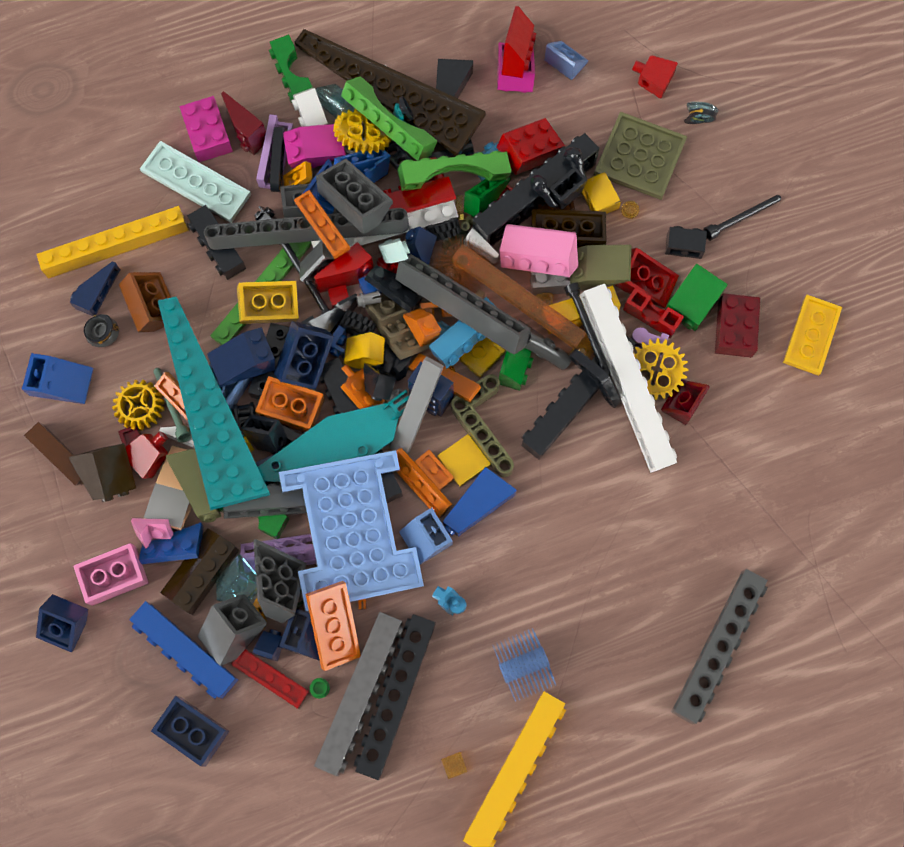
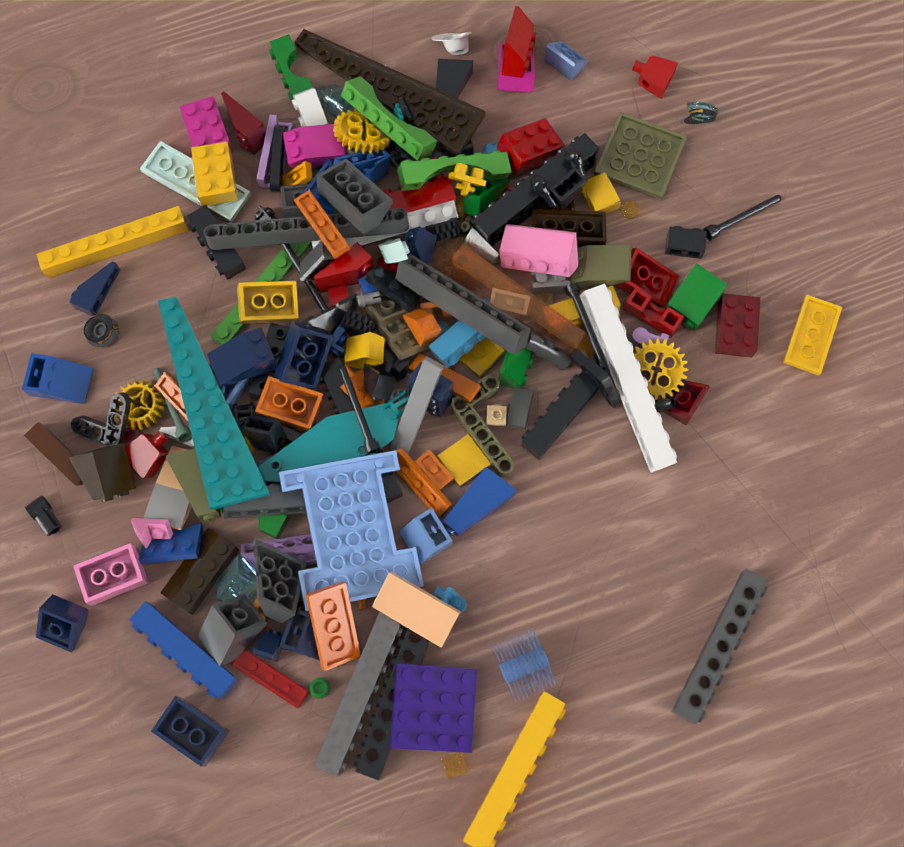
dark orange slope [119,272,171,333] -> none
none -> black piece [25,495,63,536]
none -> black beam [71,392,131,446]
none -> yellow brick [191,142,238,207]
none -> black piece [339,365,381,454]
none -> light nougat tile [372,571,461,647]
none -> dark purple plate [390,663,477,753]
none -> white piece [431,32,472,55]
none -> yellow hips [448,163,486,196]
none -> tan bracket [486,404,507,426]
none -> medium nougat plate [489,288,531,316]
none -> dark grey slope [506,388,533,429]
none -> black pin [654,397,675,413]

